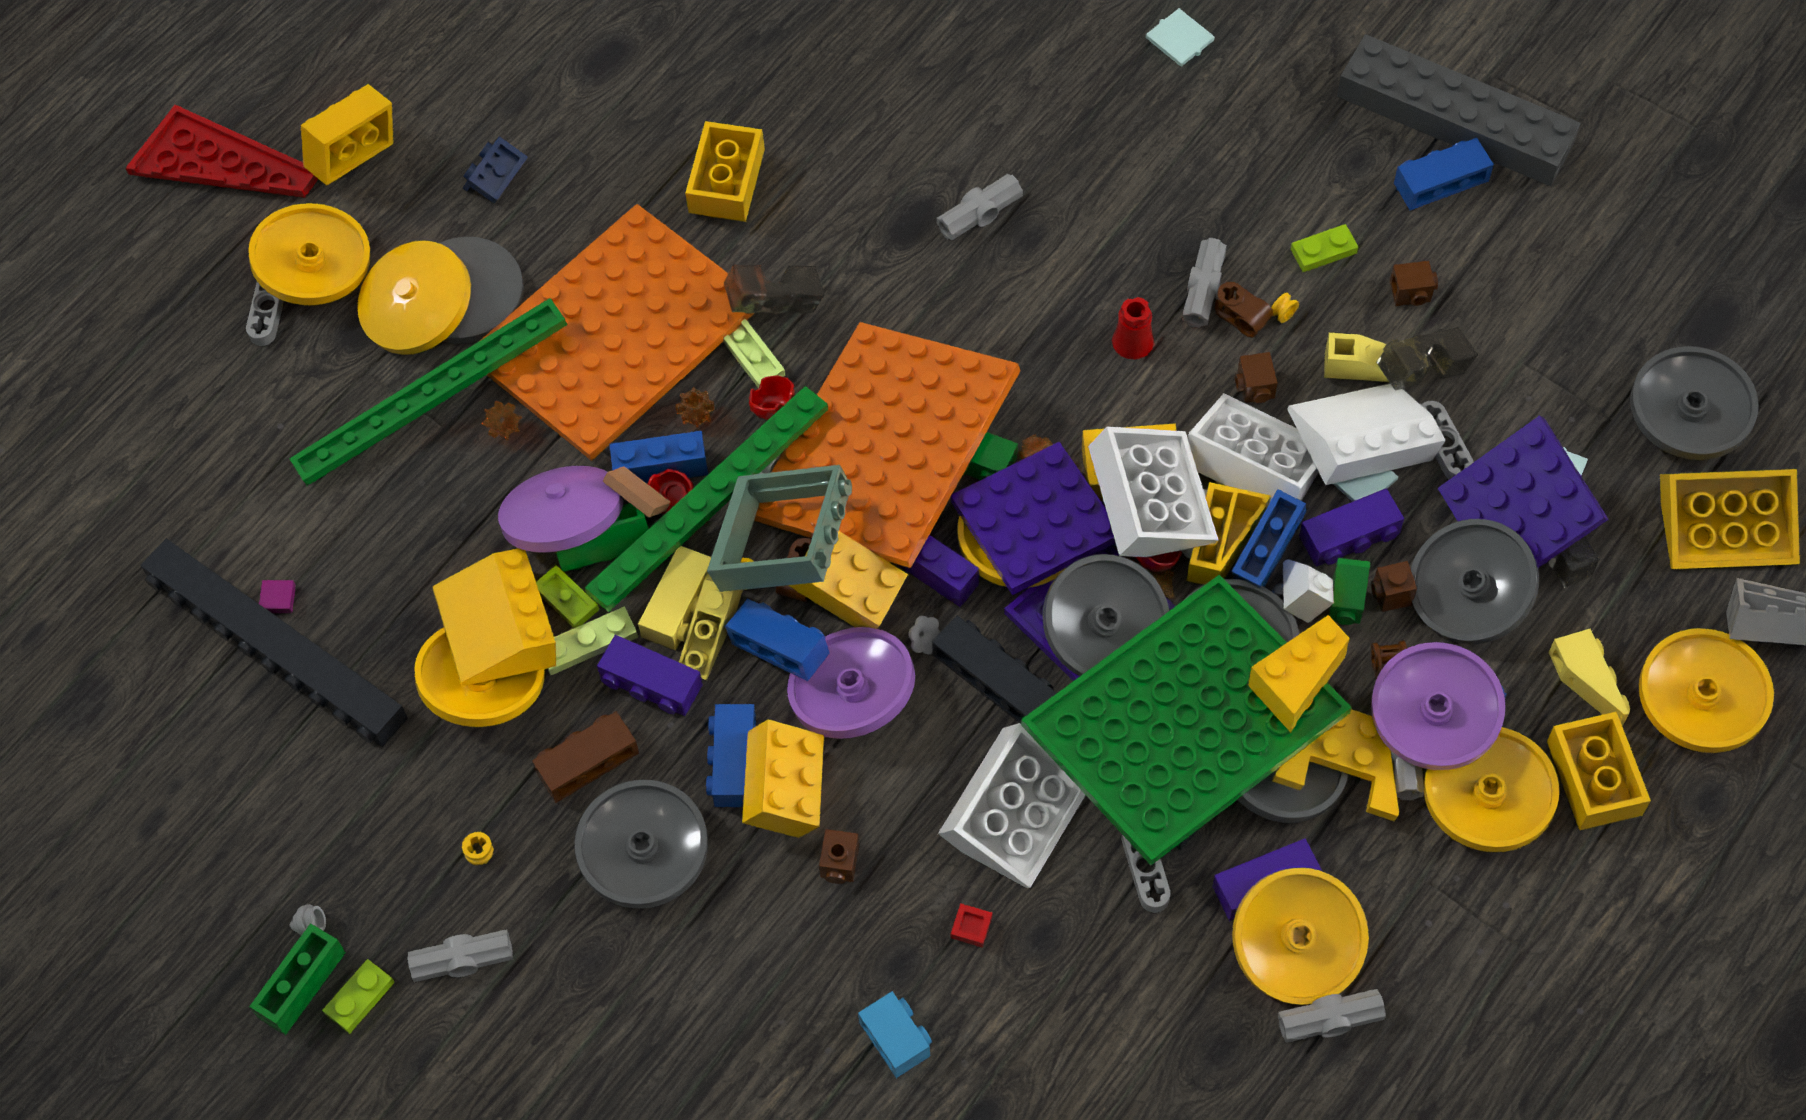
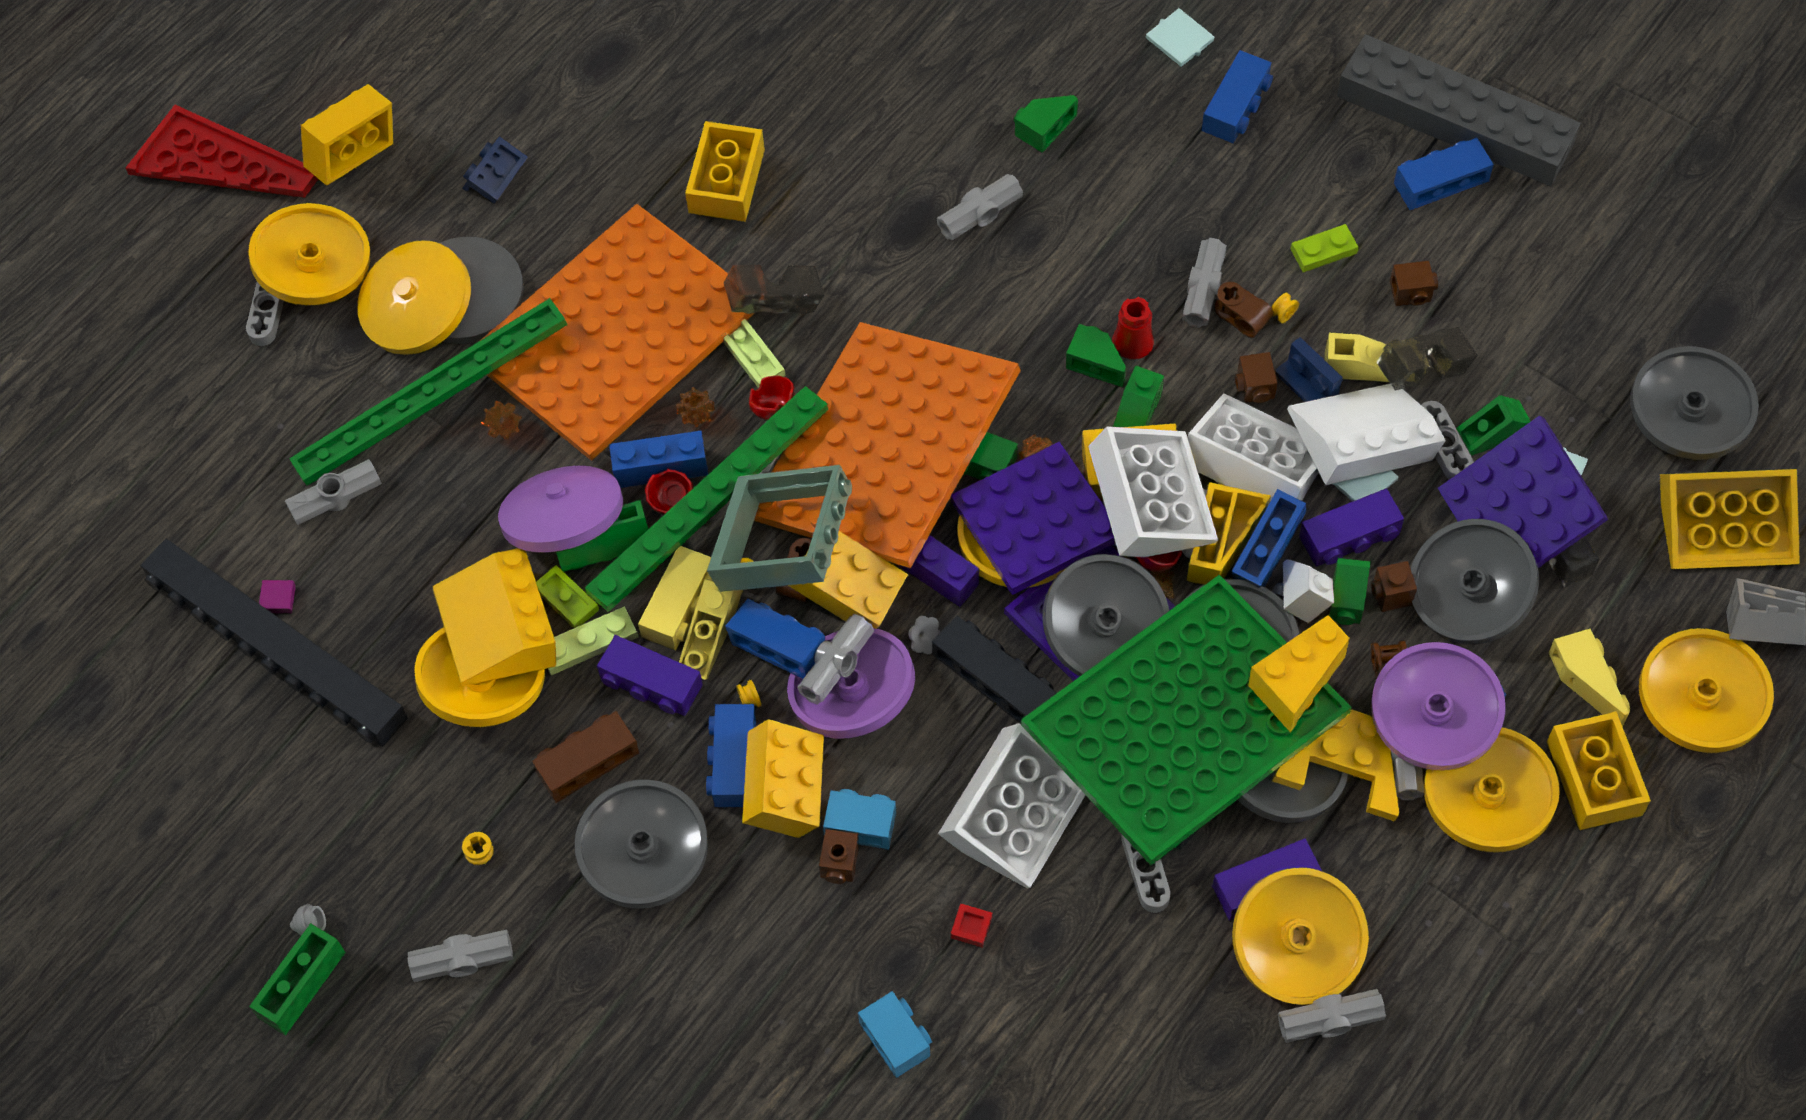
lime plate [322,959,395,1034] -> none
medium nougat tile [603,466,671,517] -> none
none -> light grey piece [285,459,382,525]
none -> yellow bush [736,680,762,708]
none -> light grey piece [797,614,874,705]
none -> dark azure brick [823,789,896,849]
none -> green slope [1014,95,1078,153]
none -> green slope [1066,324,1126,387]
none -> green slope [1113,366,1164,427]
none -> blue brick [1202,50,1273,144]
none -> dark blue bracket [1275,337,1343,402]
none -> green slope [1456,395,1531,456]

